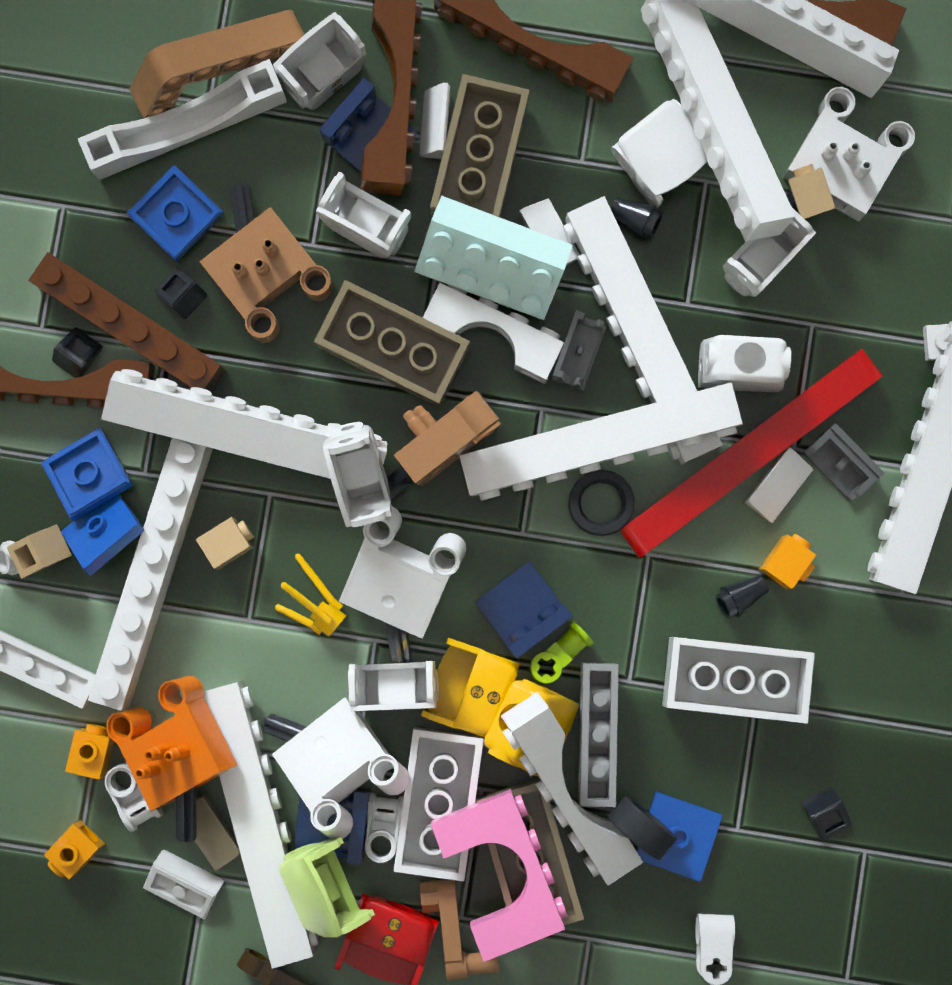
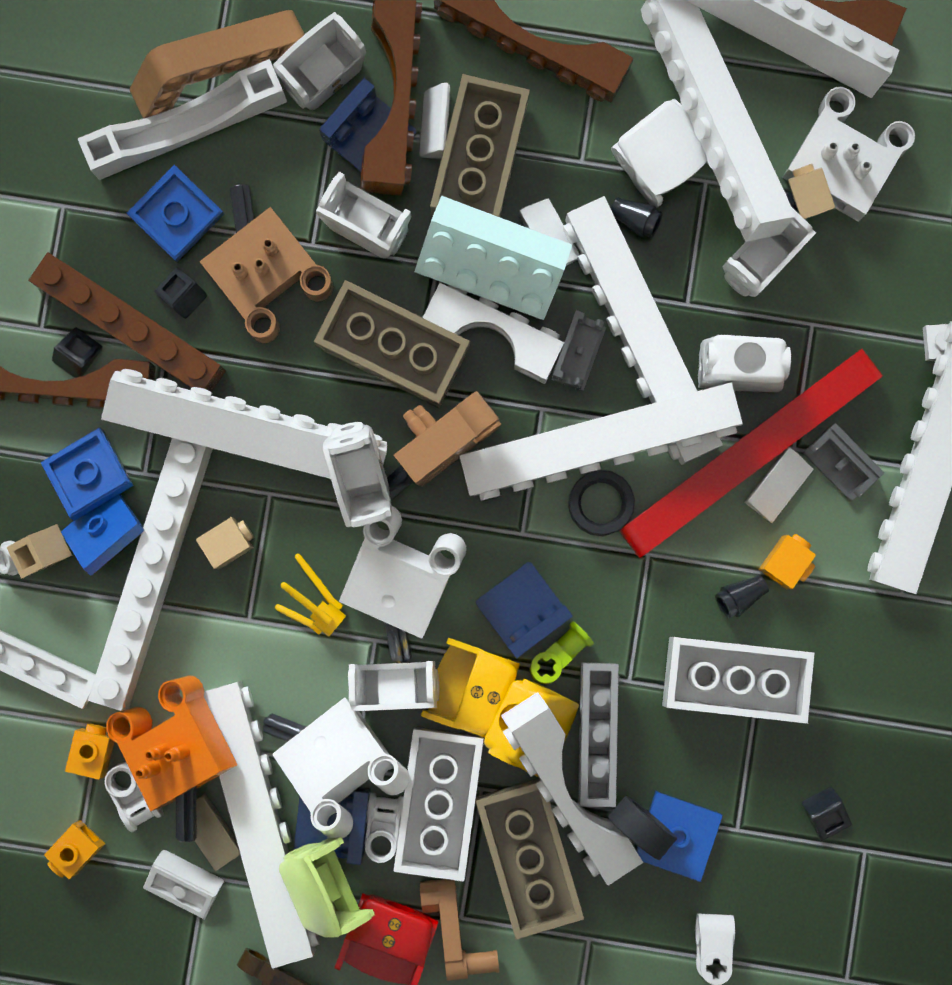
bright pink arch [431,789,568,962] -> none

